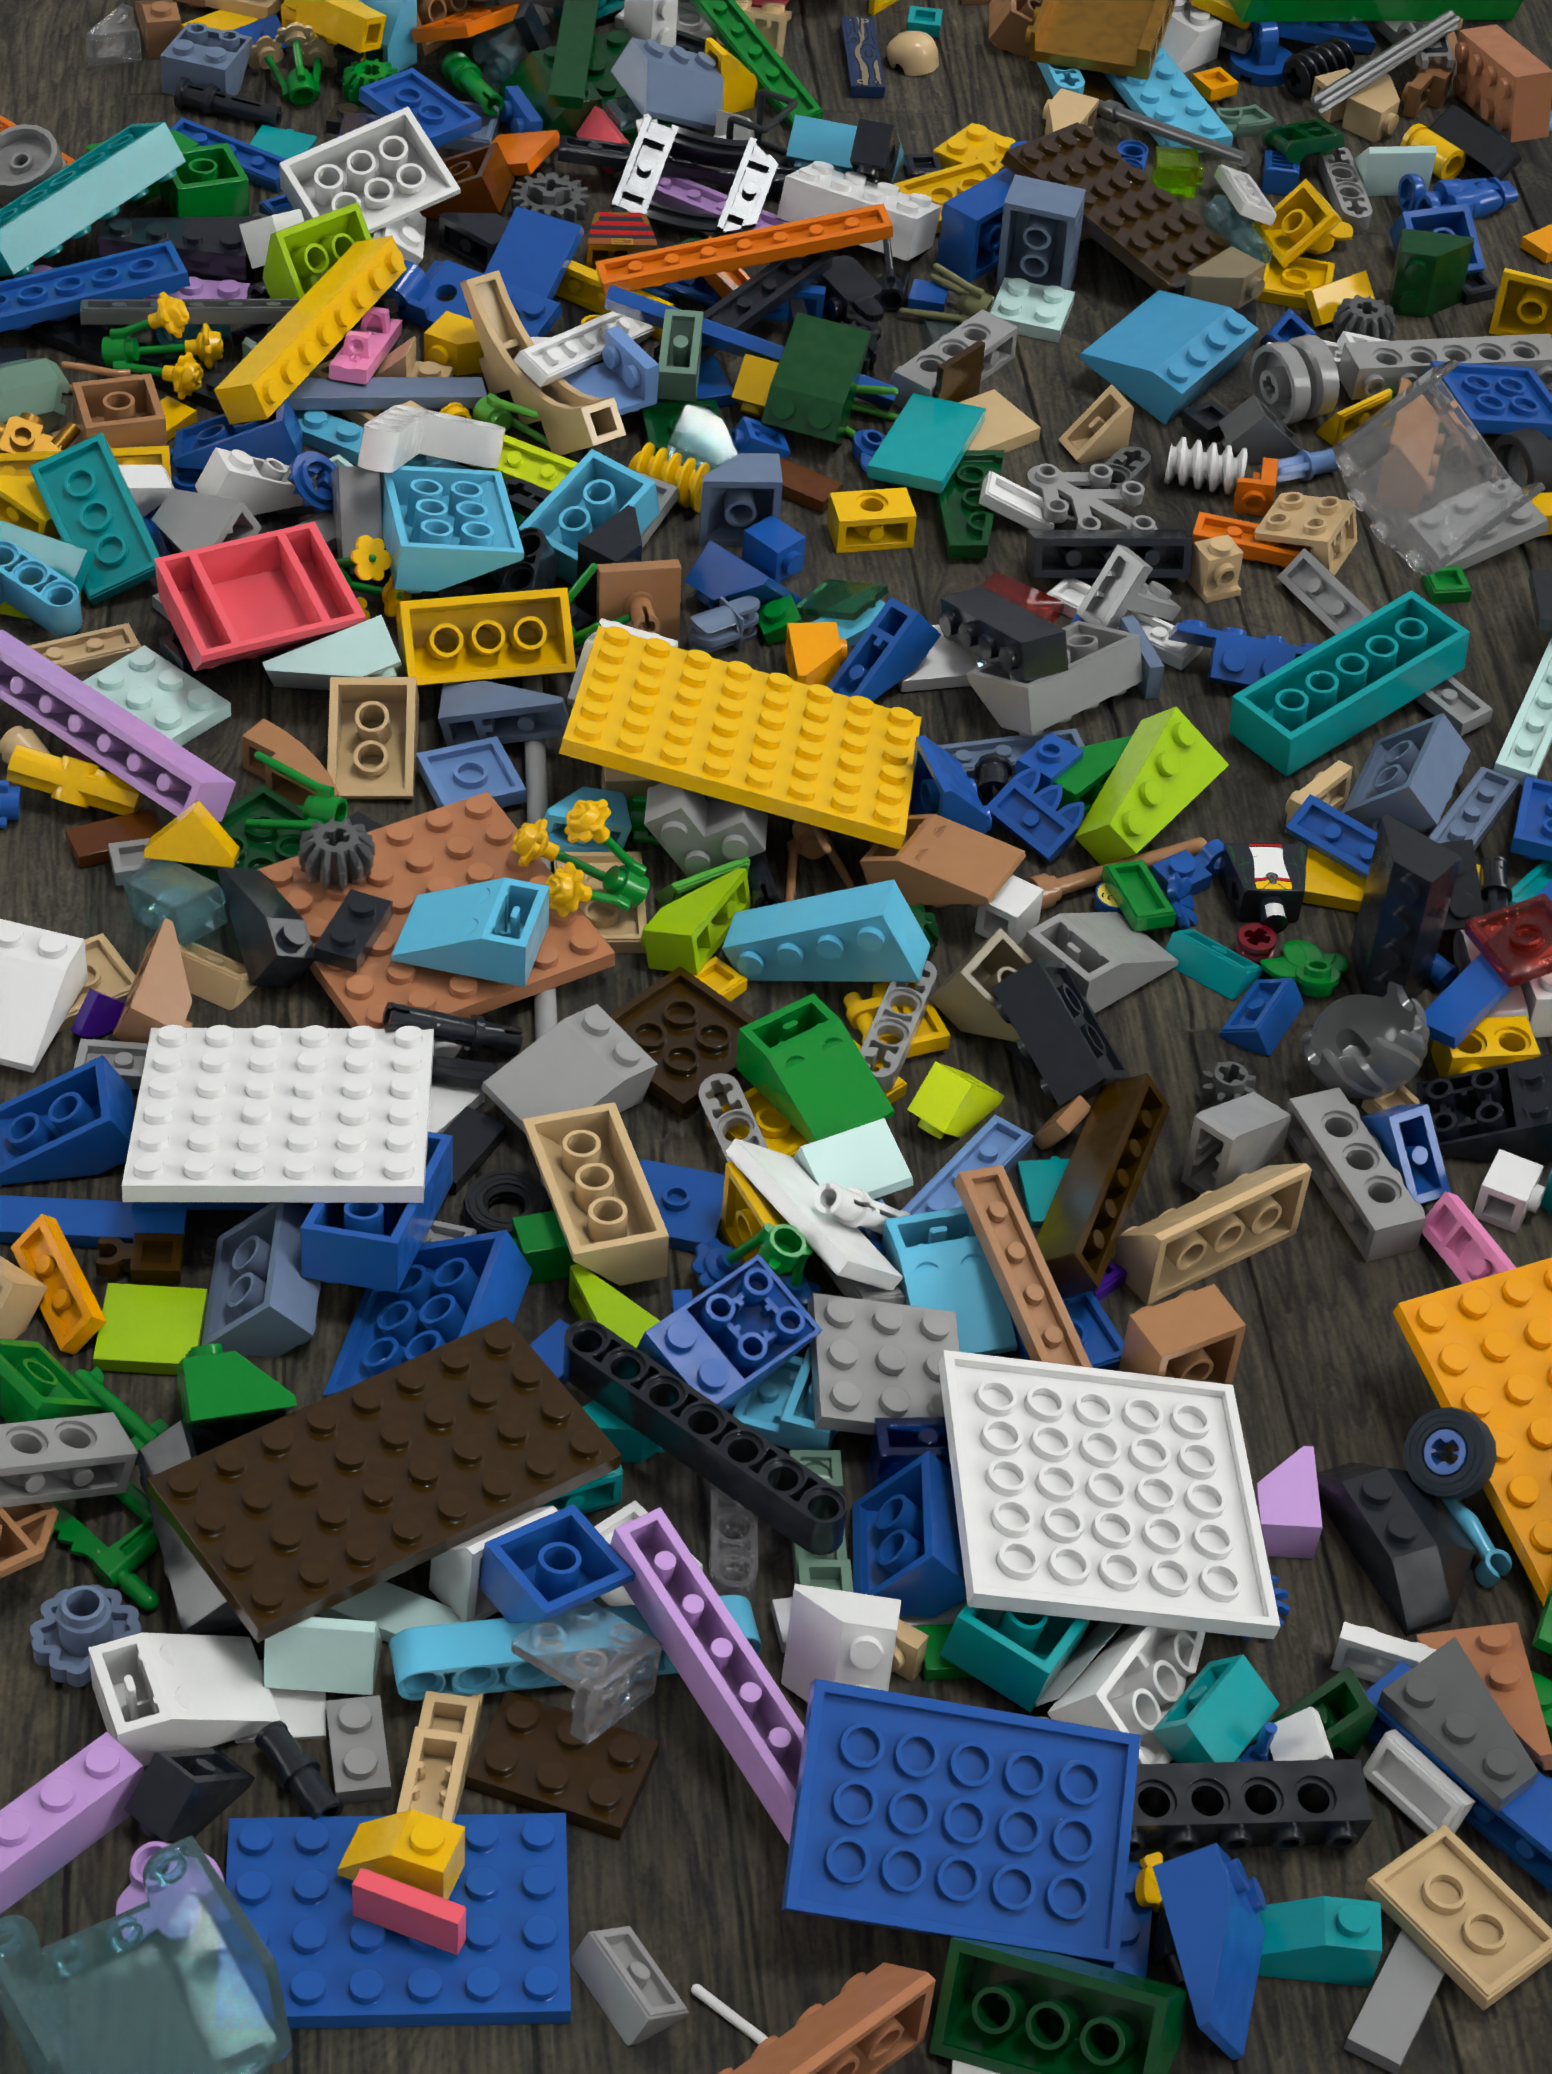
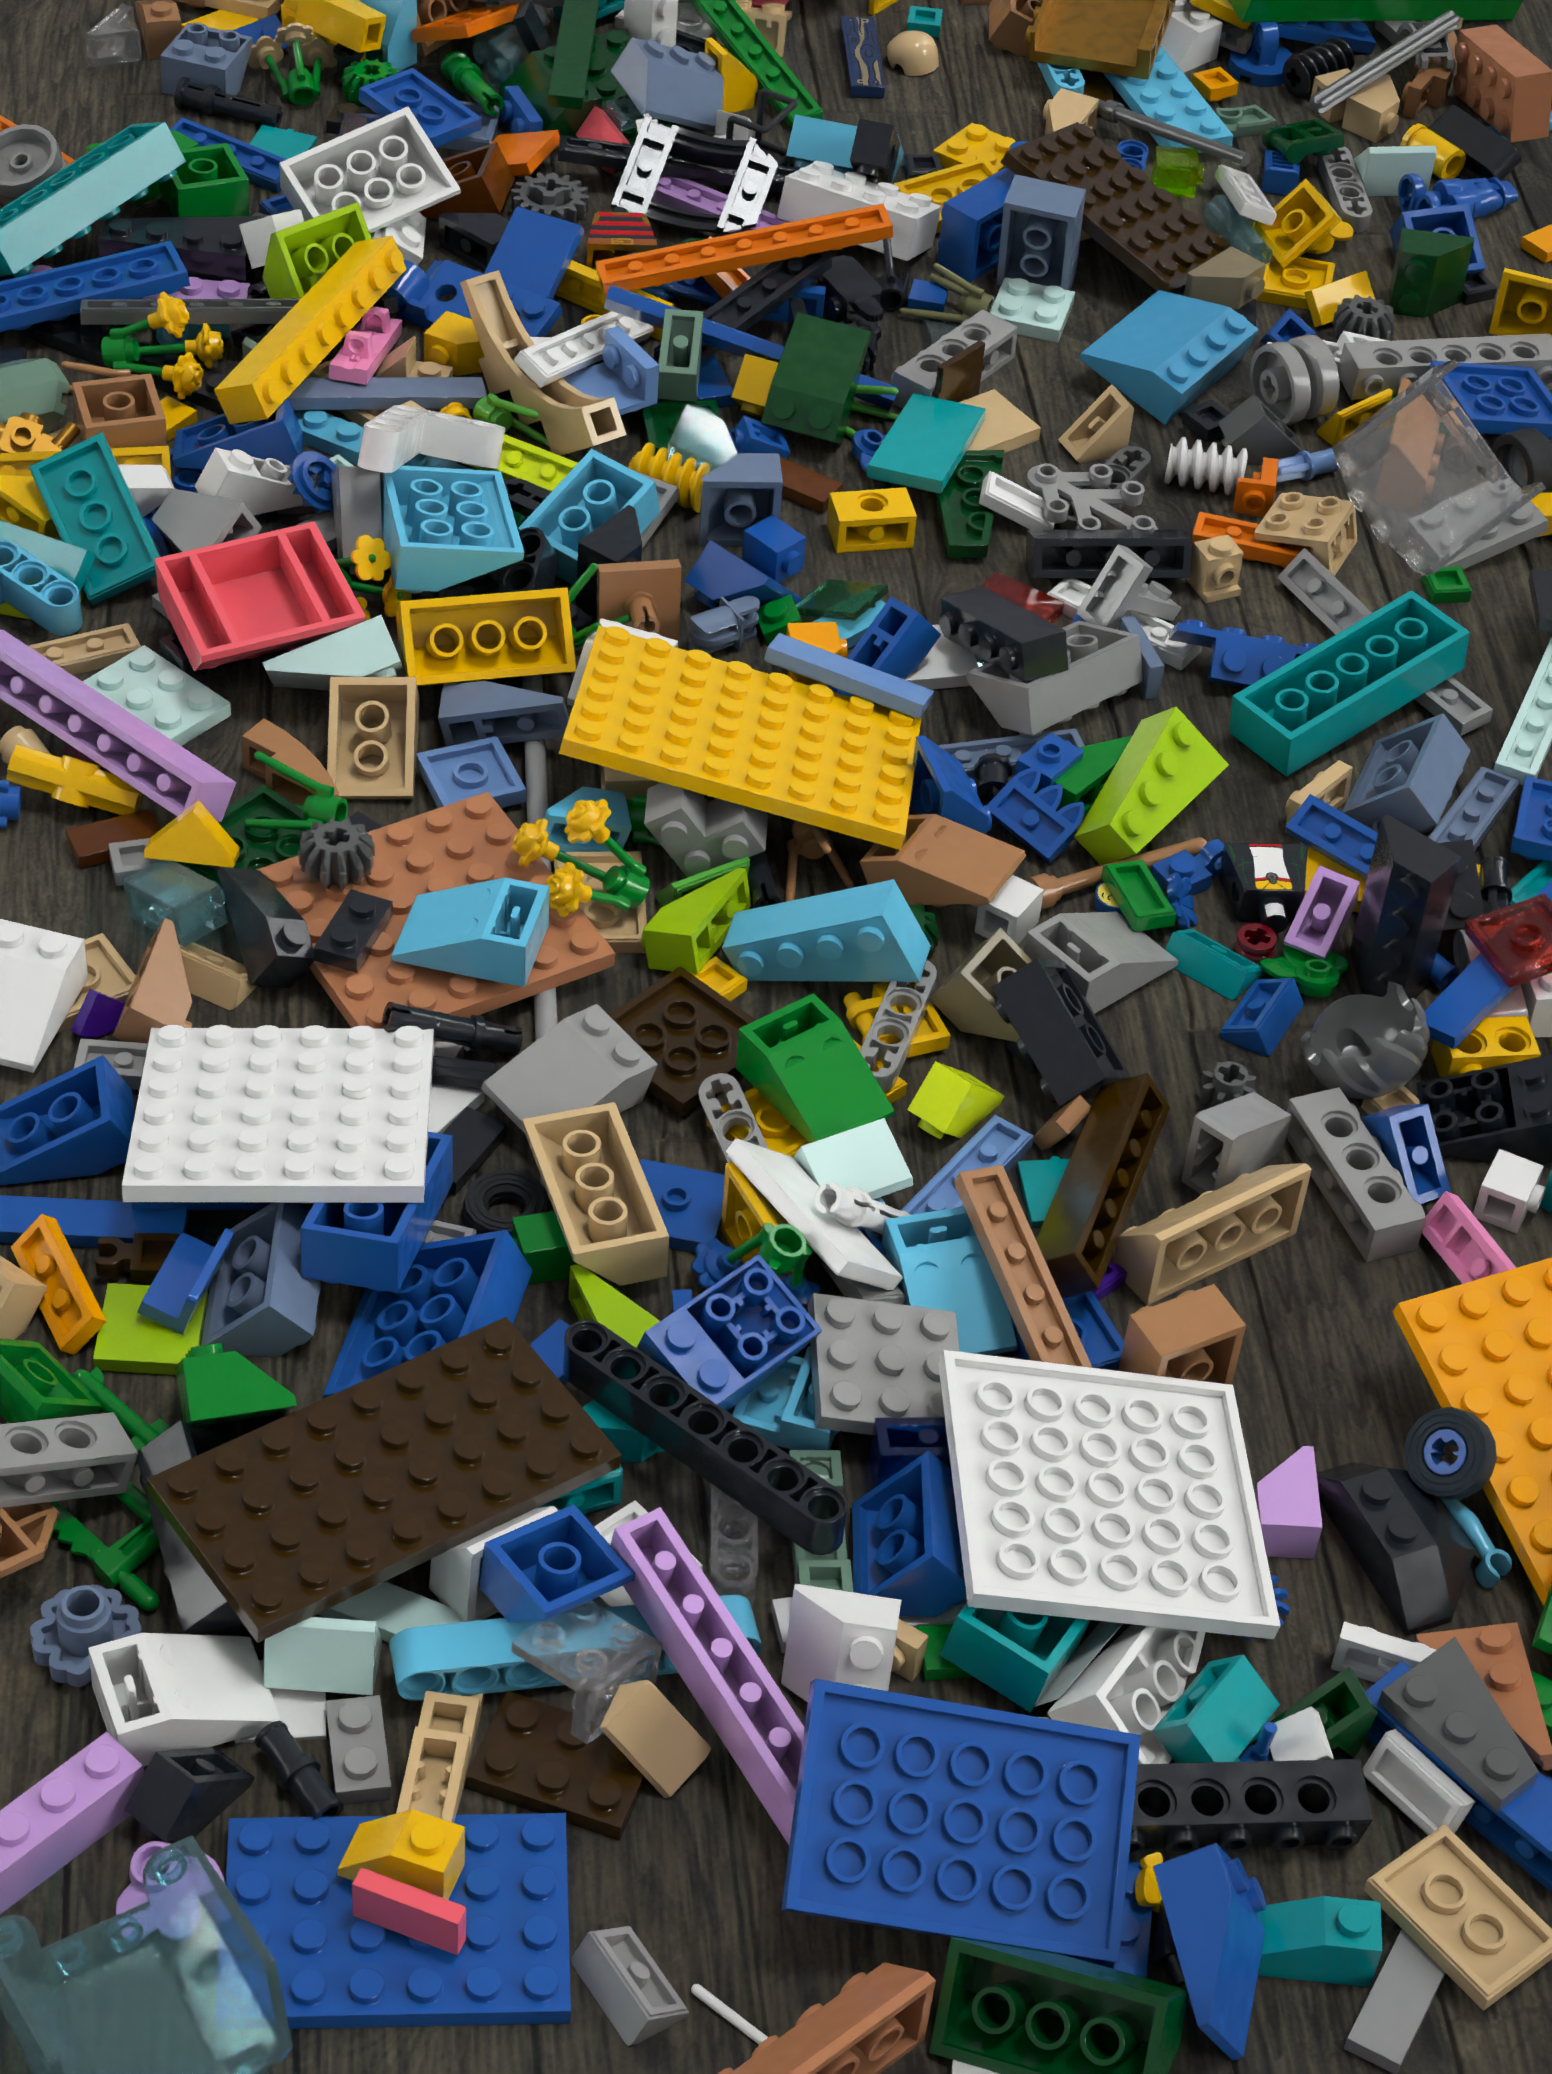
none -> blue panel [137,1228,235,1335]
none -> tan slope [600,1680,711,1798]
none -> medium blue tile [764,633,934,719]
none -> lavender slope [1284,866,1360,960]

